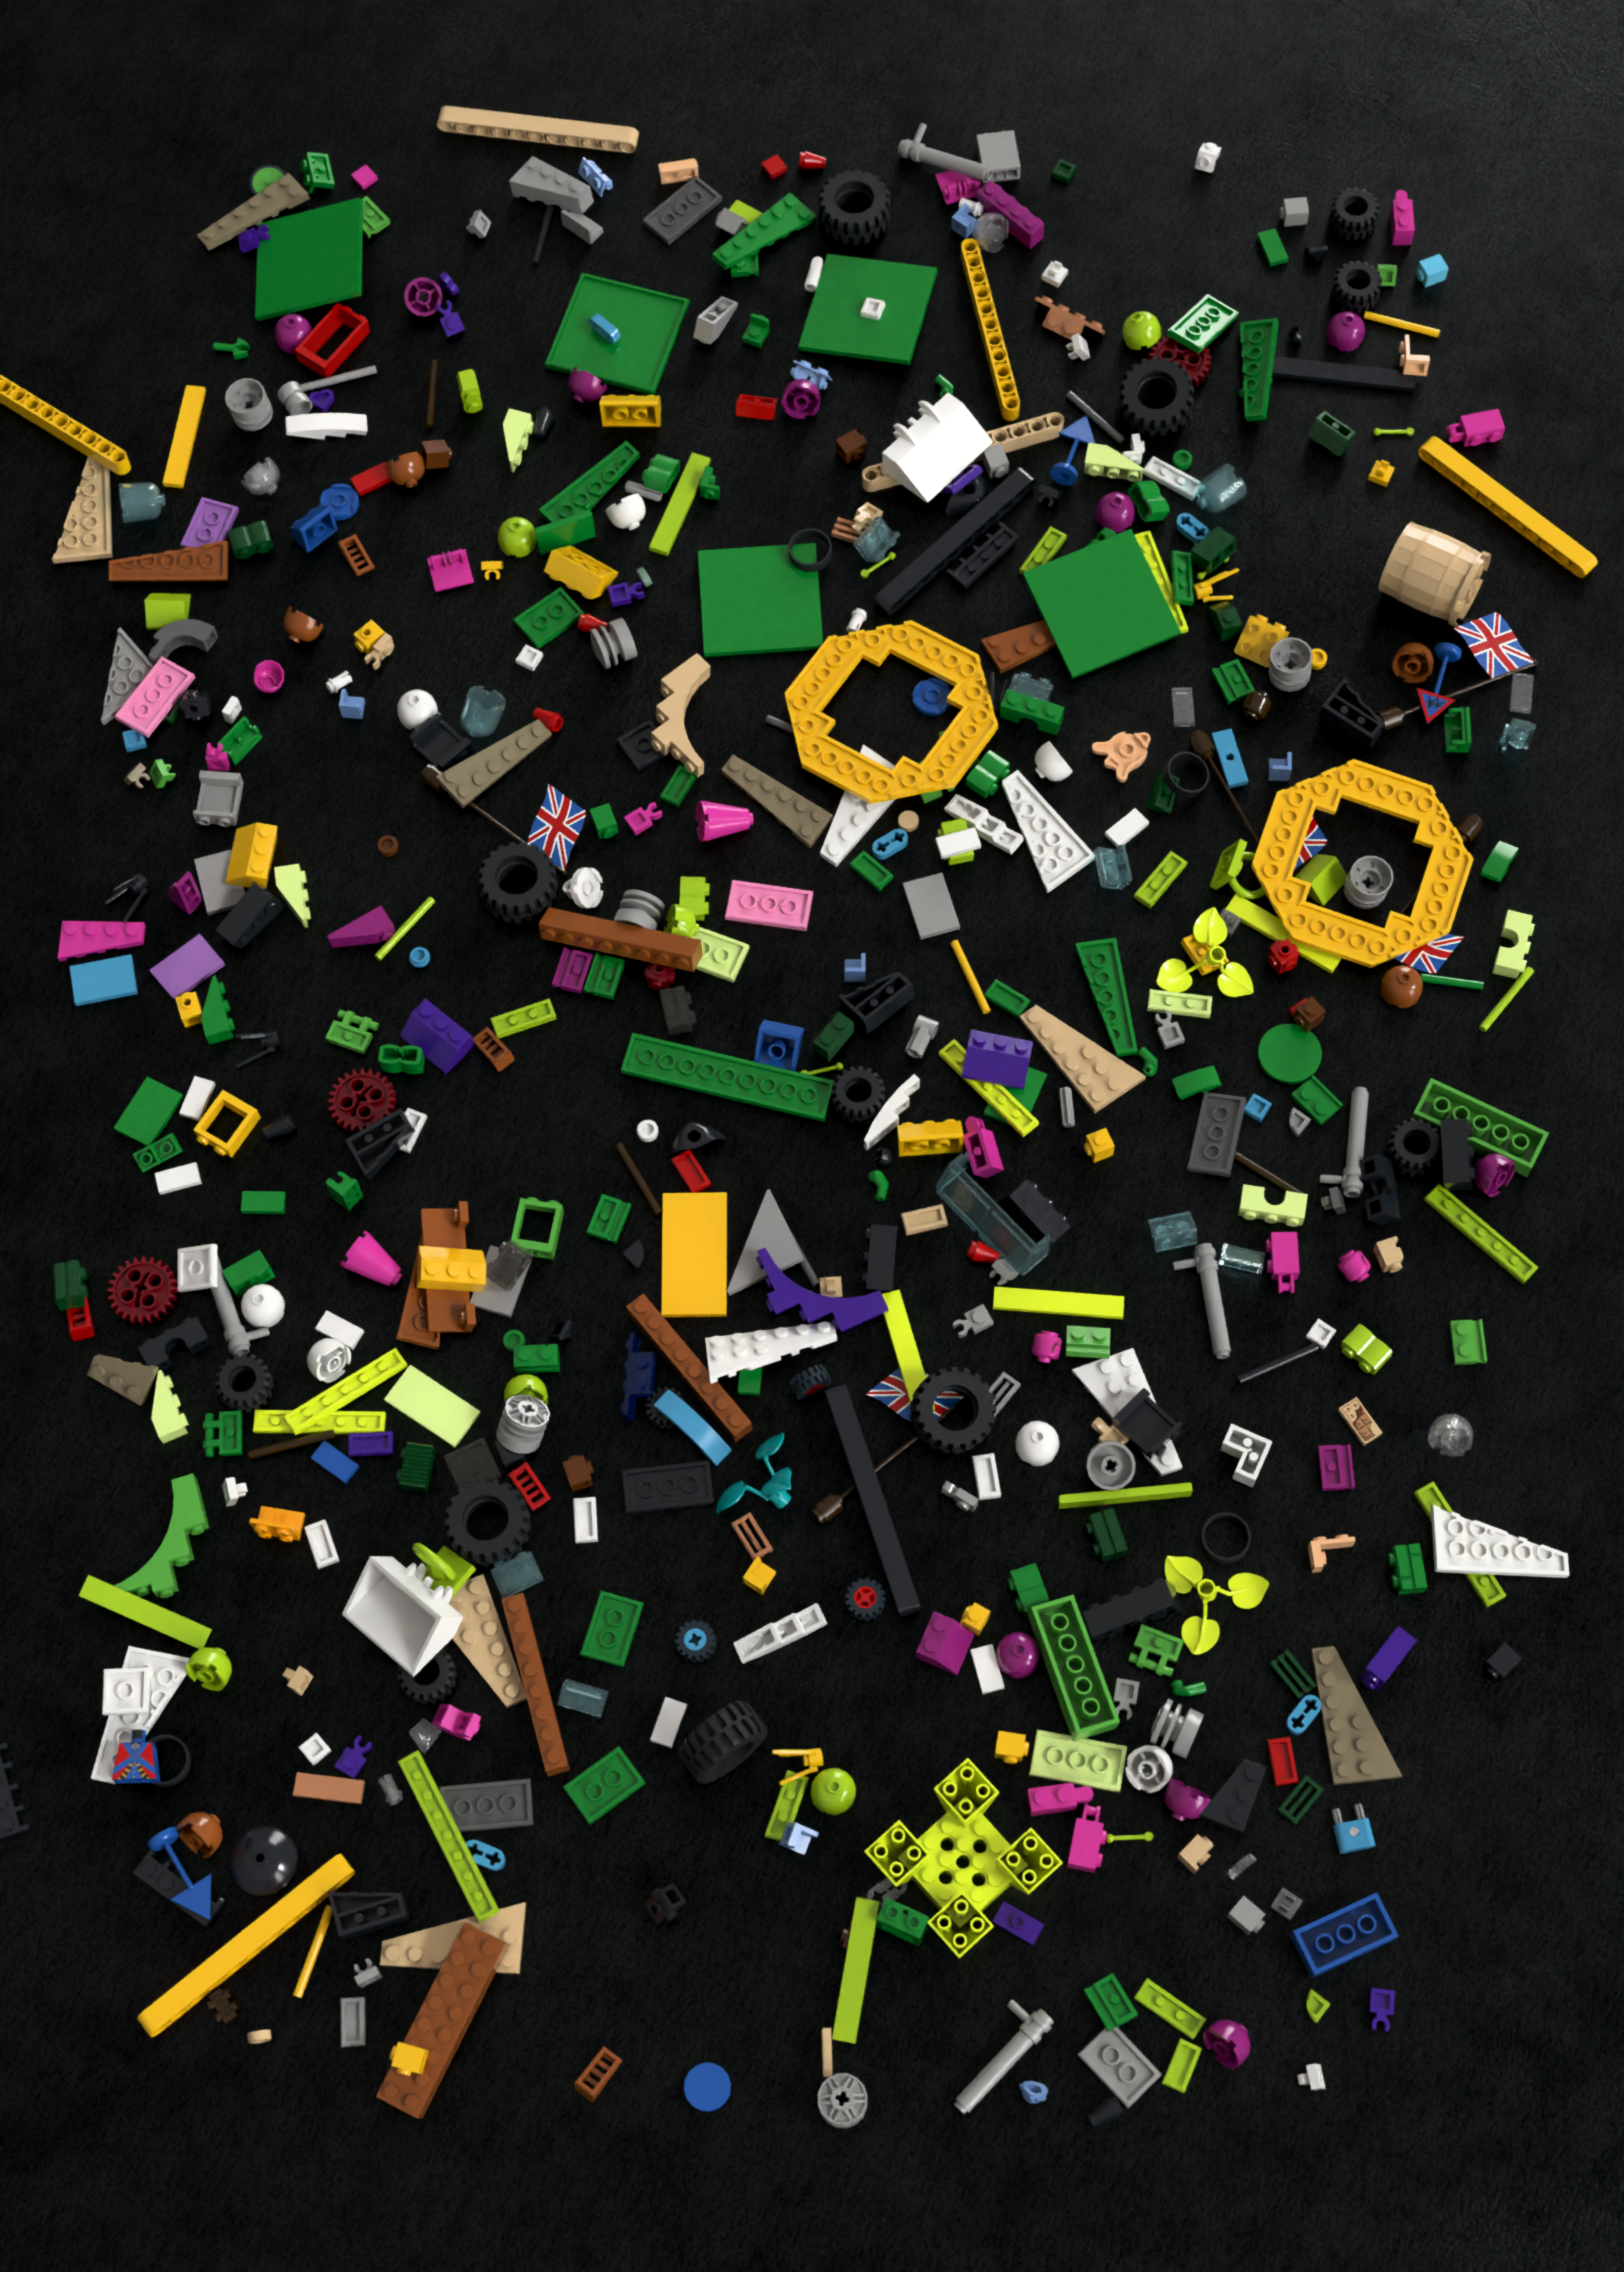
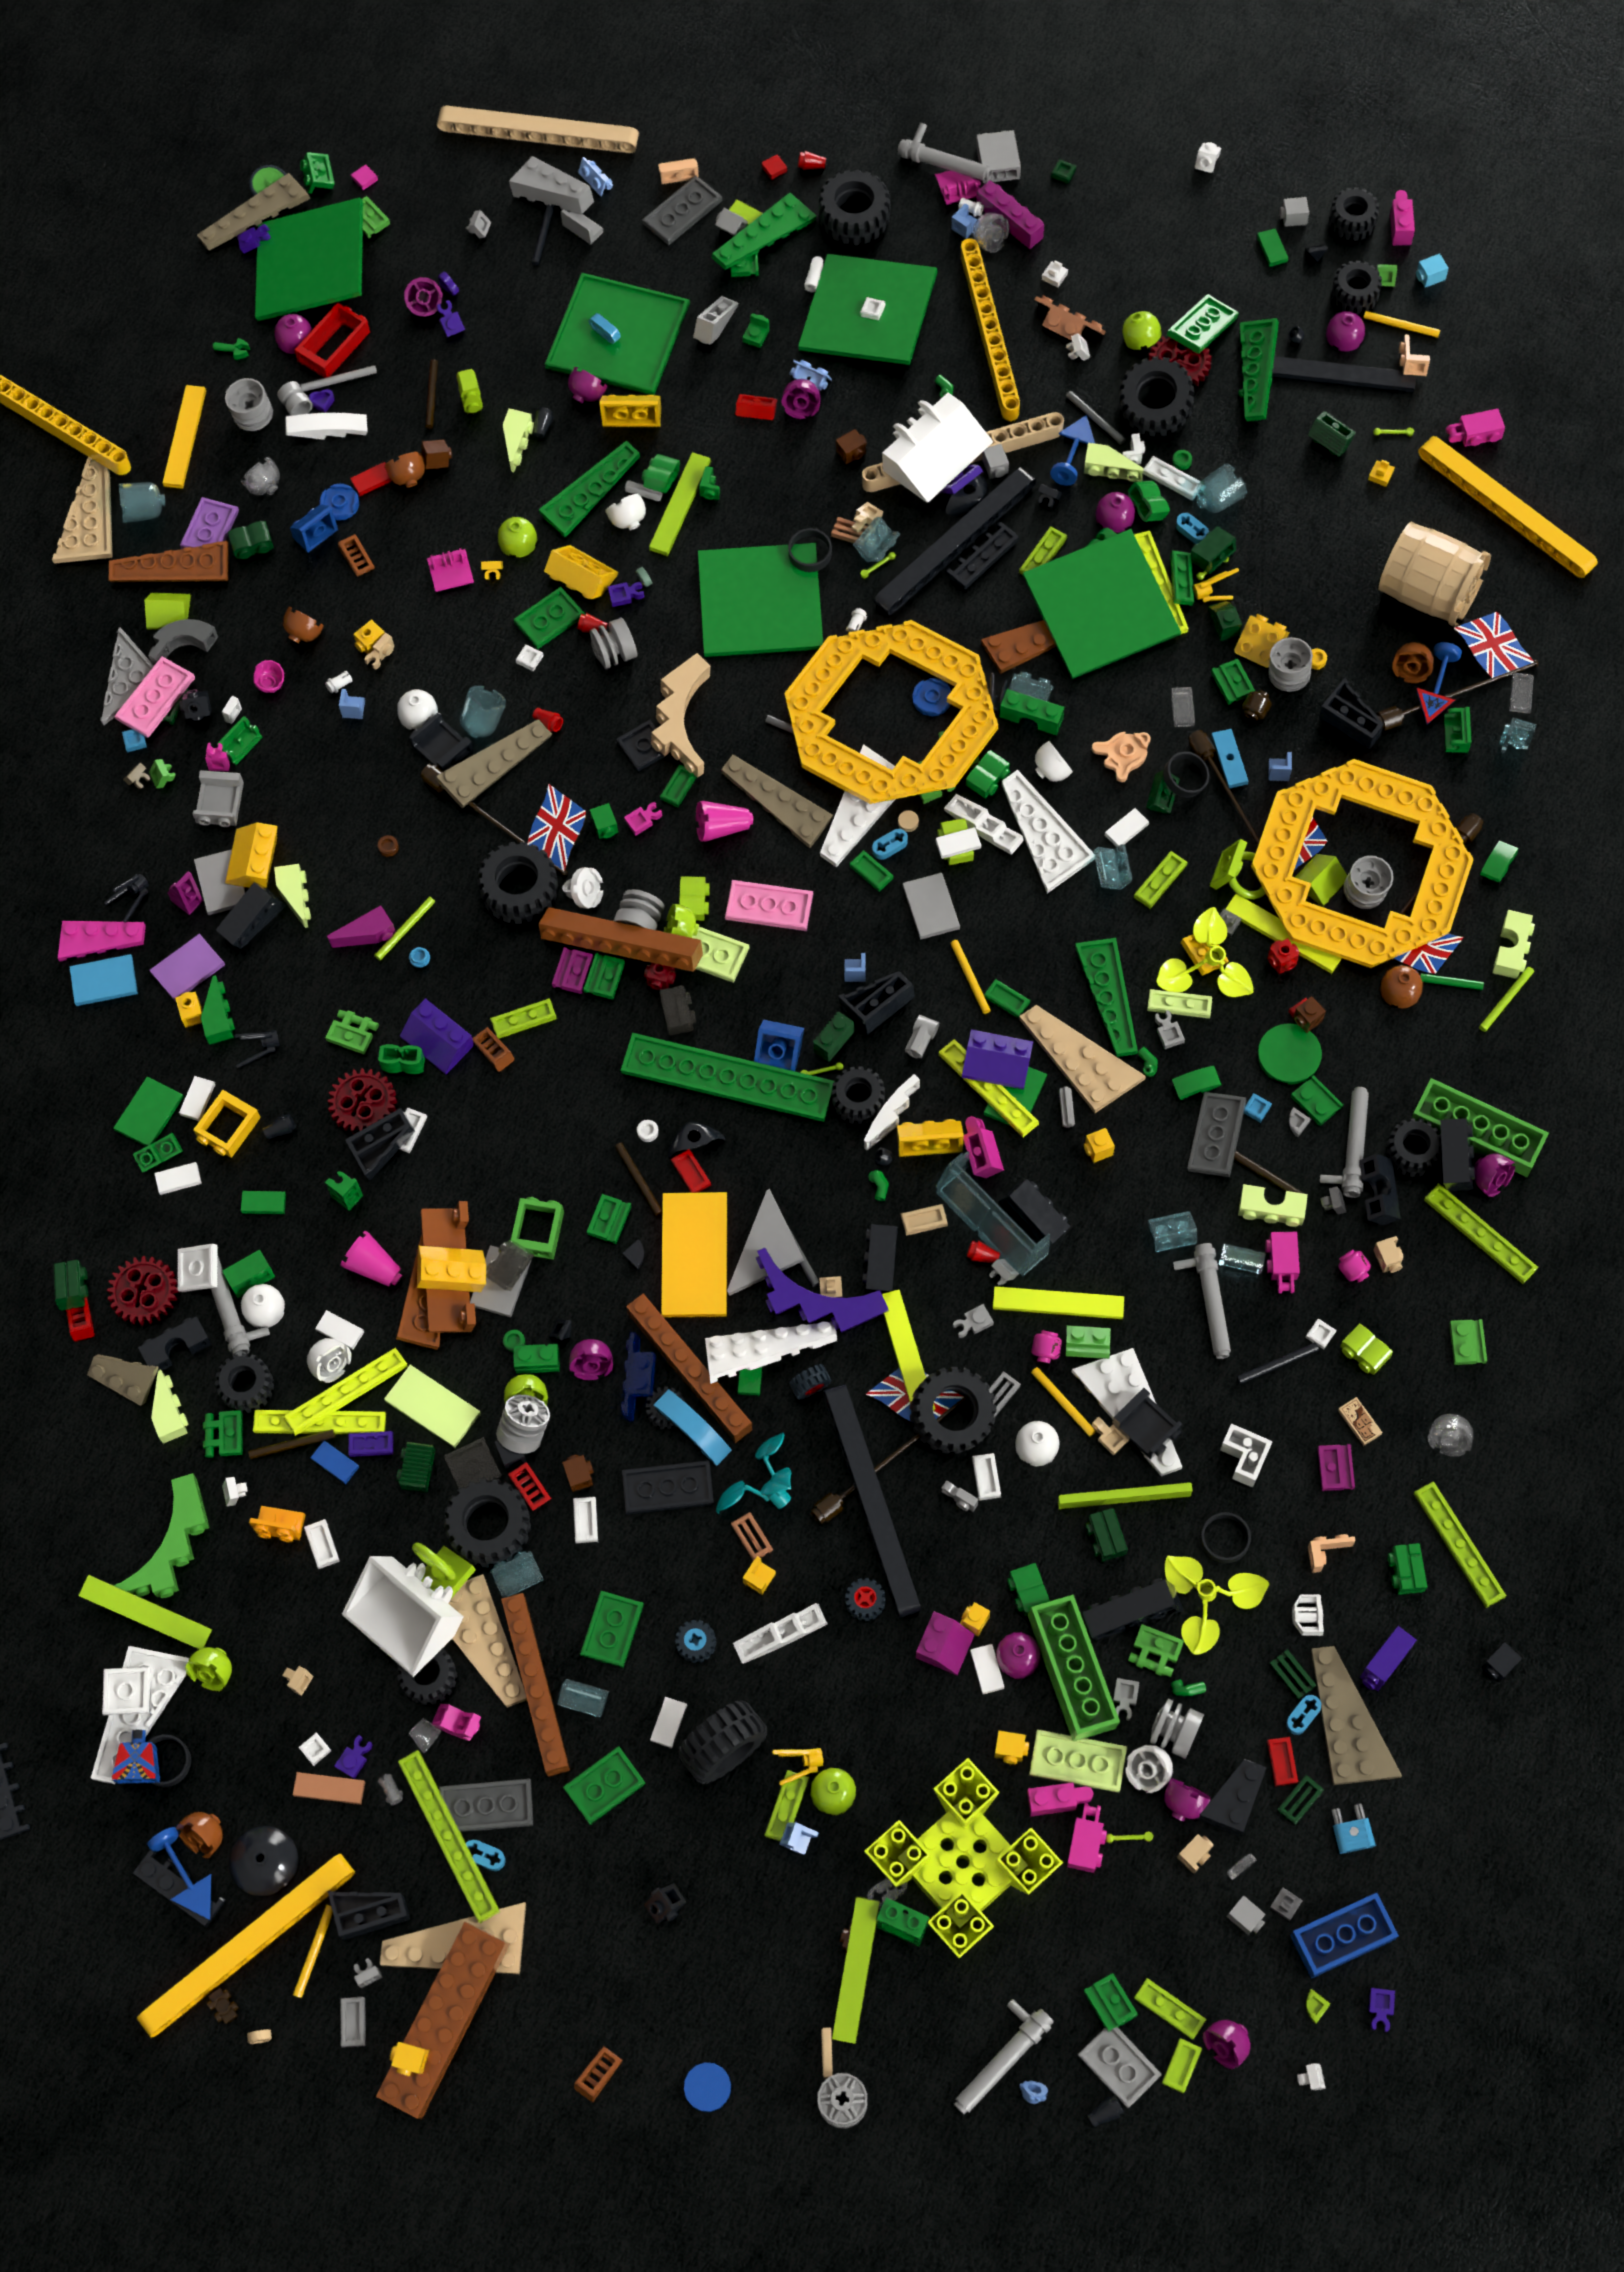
green tile [534,510,596,555] -> none
dark purple plate [992,1901,1044,1946] -> none
light grey wheel [1086,1440,1136,1490] -> none
white wing [1431,1505,1569,1578] -> none
none -> magenta cylinder [569,1339,613,1380]
none -> yellow bar [1031,1367,1096,1437]
none -> white piece [1292,1595,1323,1636]

